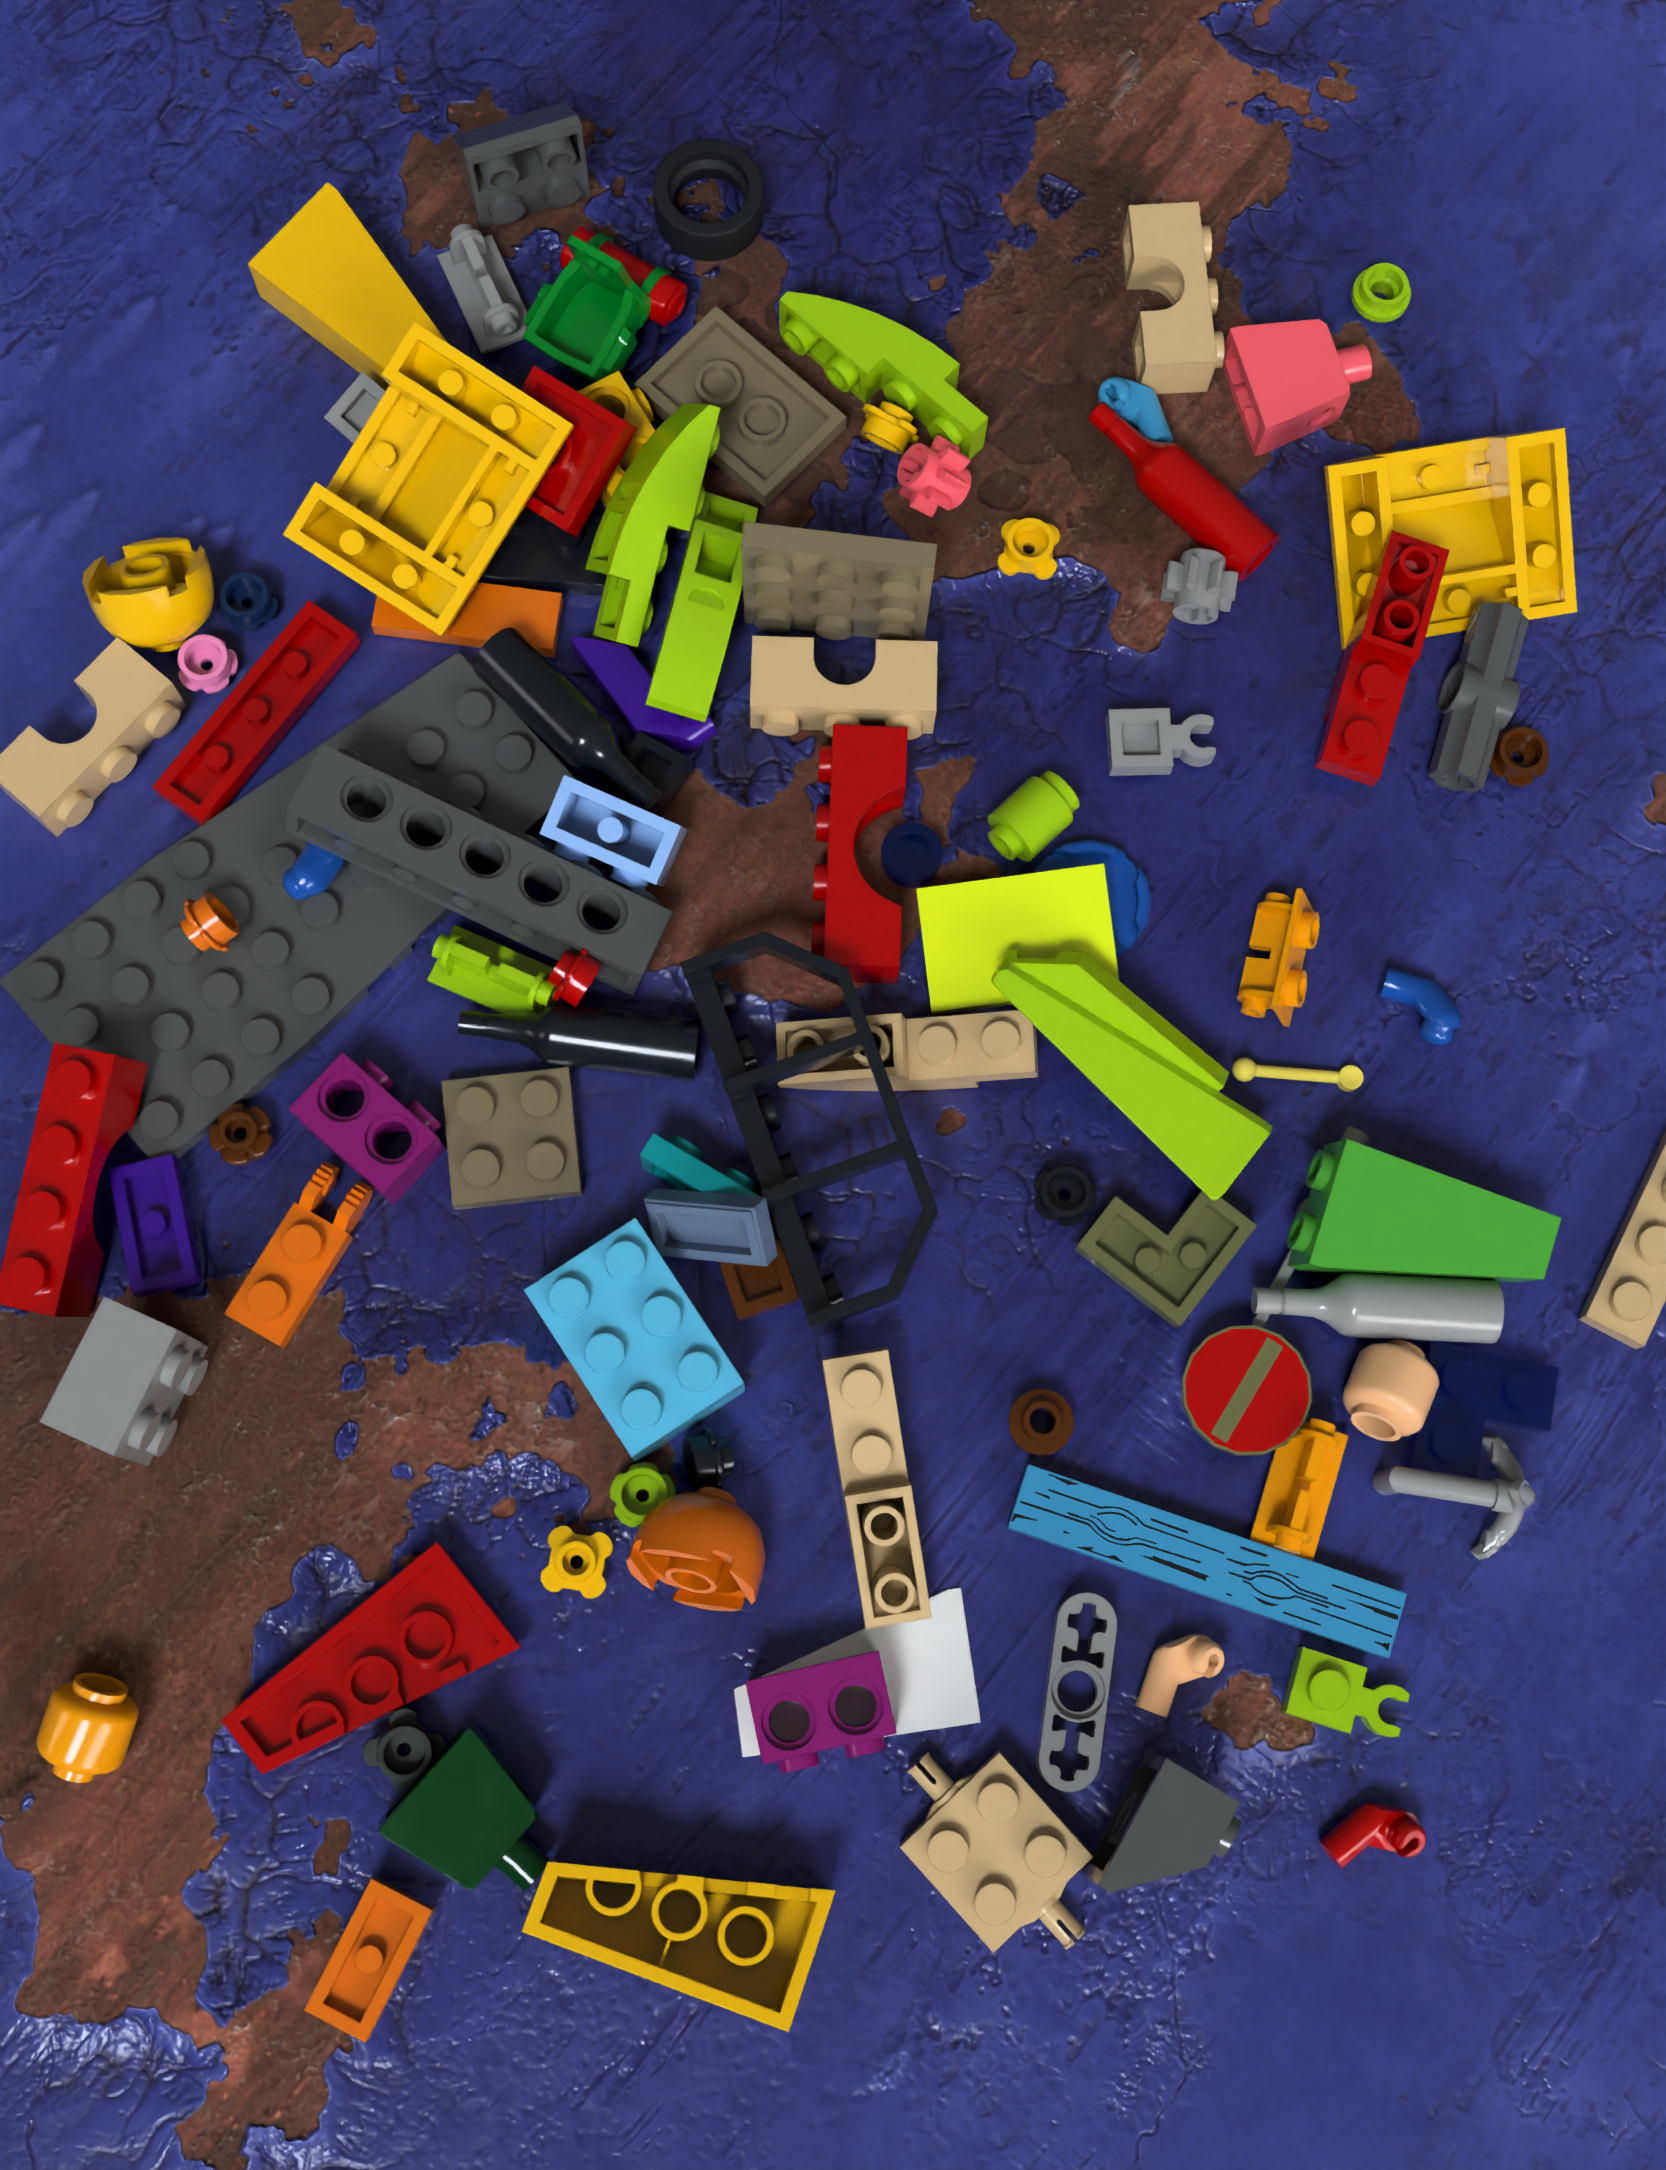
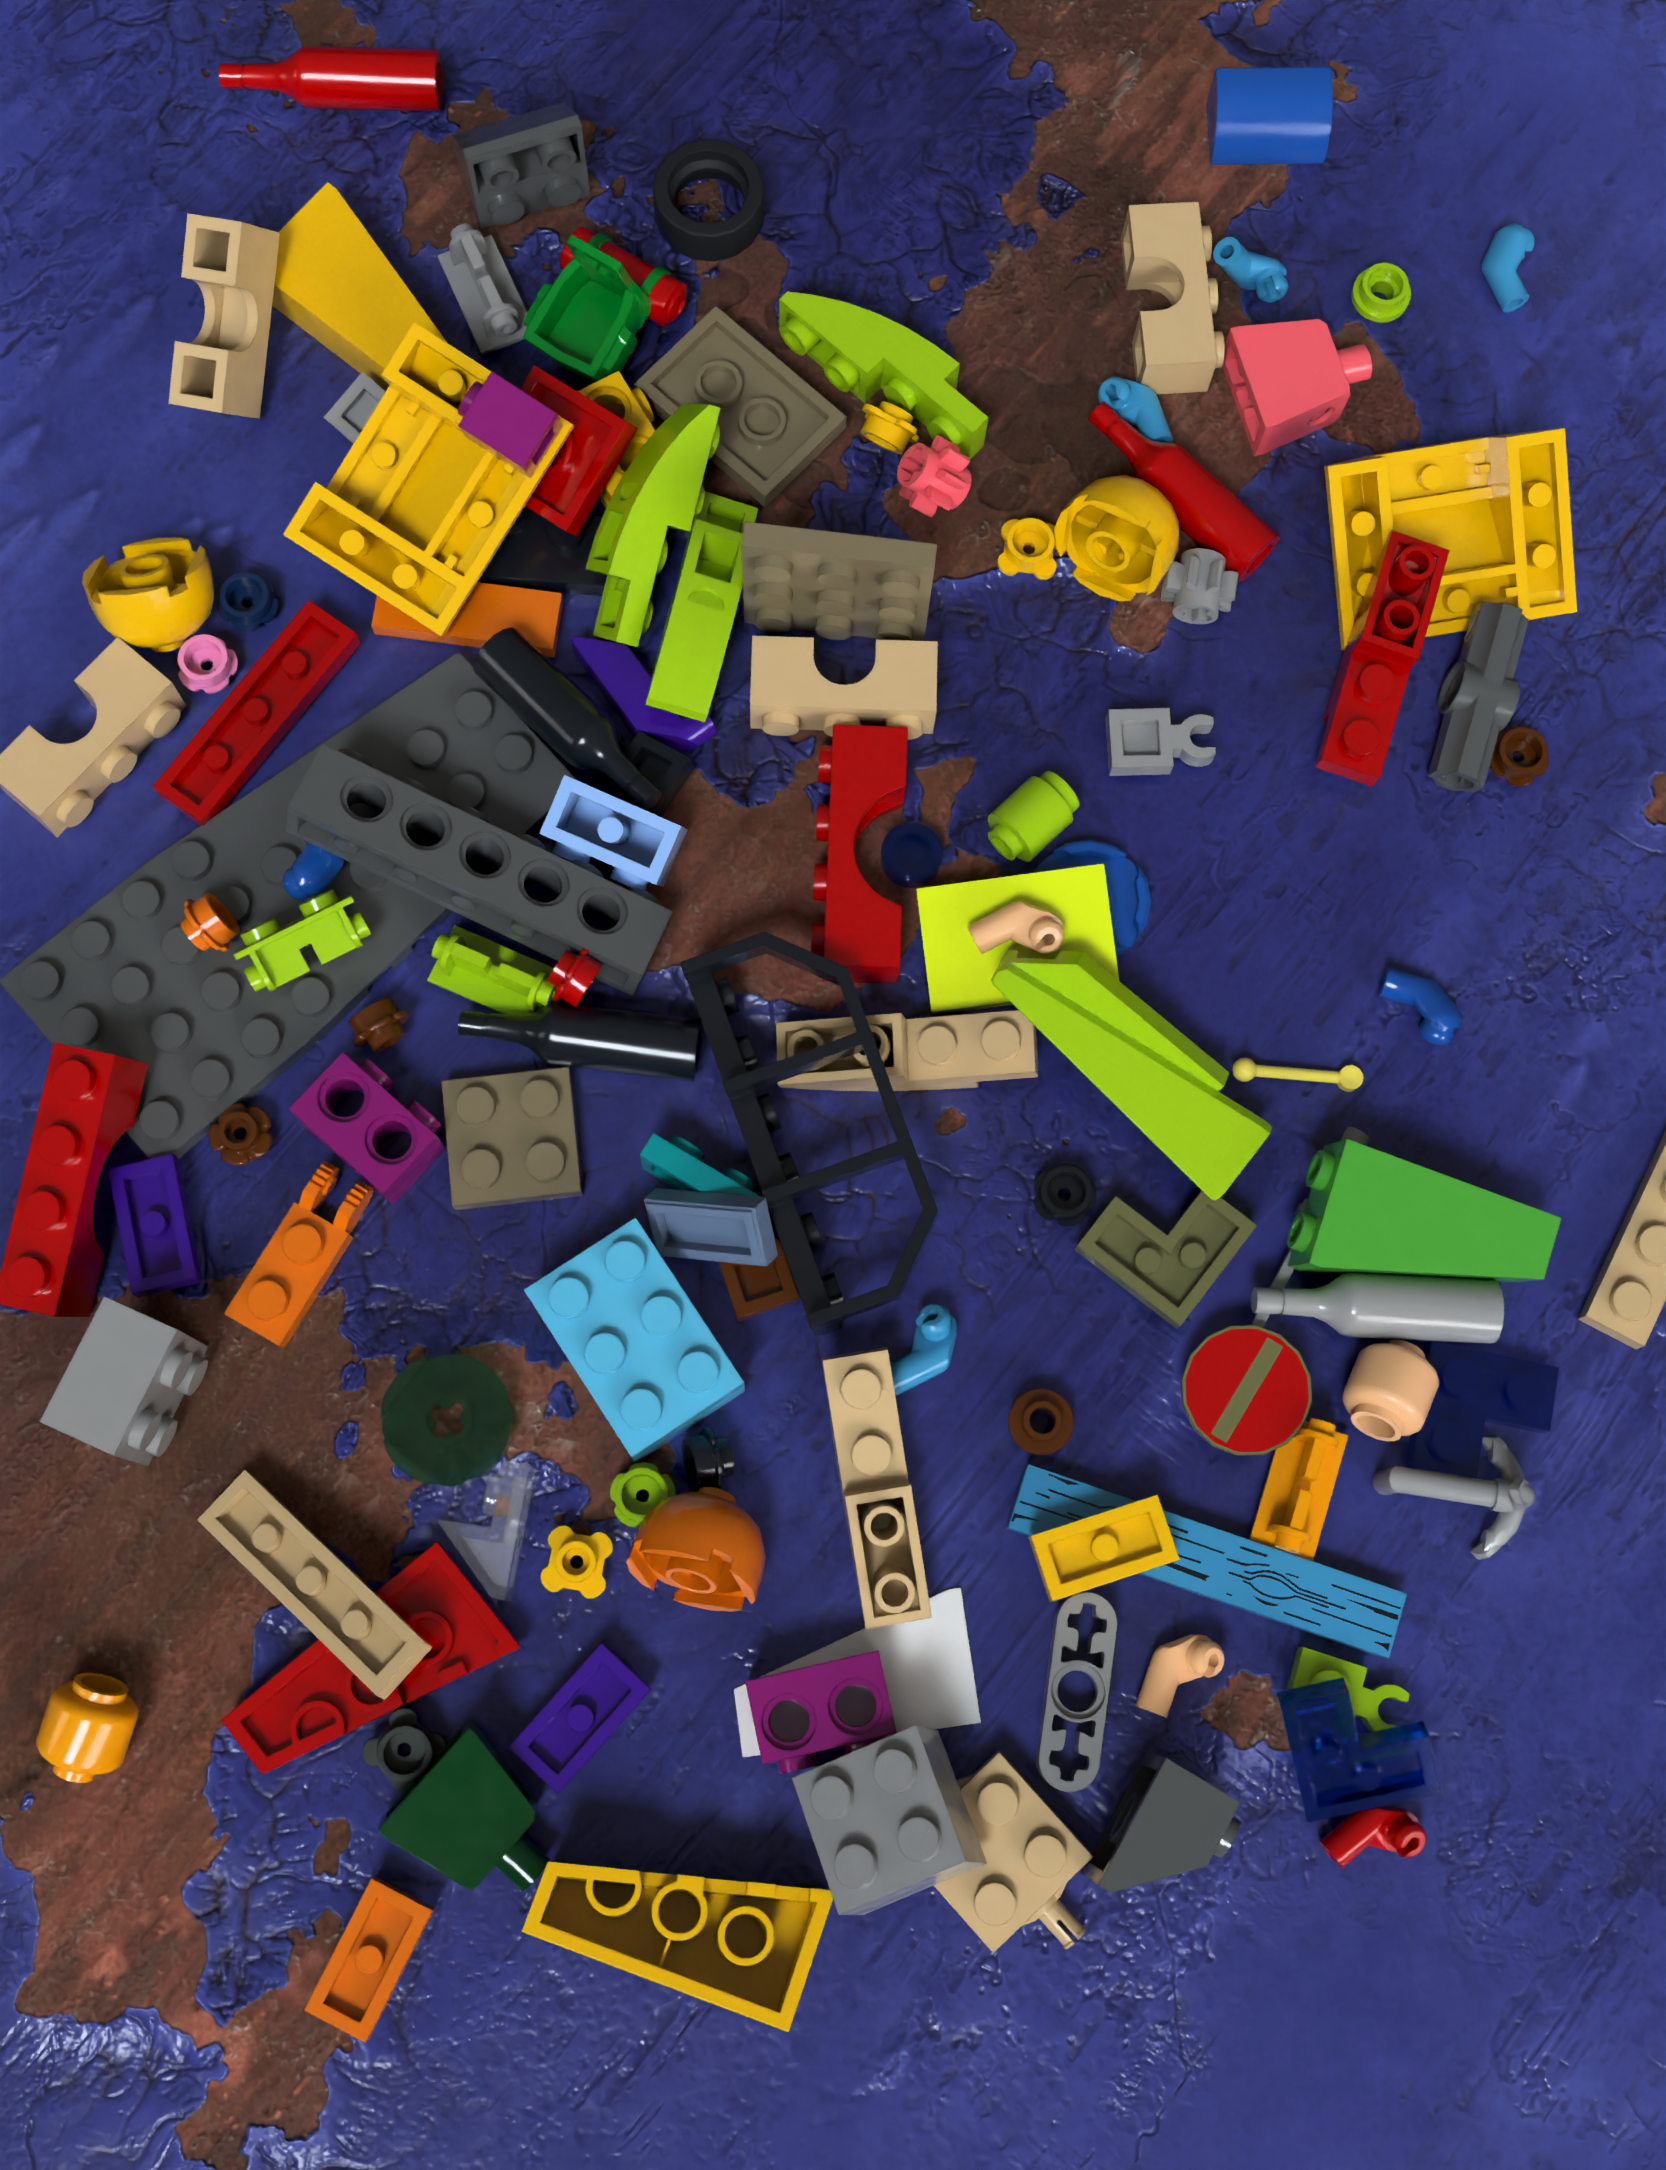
light orange hinge [1237,888,1320,1027] -> none
none -> tan arch [168,213,280,419]
none -> tan plate [197,1470,432,1700]
none -> red piece [219,46,443,111]
none -> lime hinge [233,889,371,992]
none -> reddish brown plate [348,997,410,1053]
none -> clear green plate [381,1354,516,1488]
none -> clear slope [438,1460,536,1601]
none -> magenta brick [458,371,563,478]
none -> dark purple plate [508,1643,652,1794]
none -> light grey brick [792,1725,987,1915]
none -> dark azure arm [890,1304,958,1396]
none -> light nougat arm [967,901,1064,954]
none -> yellow plate [1028,1495,1180,1602]
none -> yellow cylinder [1054,475,1179,602]
none -> blue brick [1206,67,1333,165]
none -> dark azure arm [1213,237,1288,303]
none -> clear blue plate [1276,1678,1441,1823]
none -> dark azure arm [1481,223,1535,313]

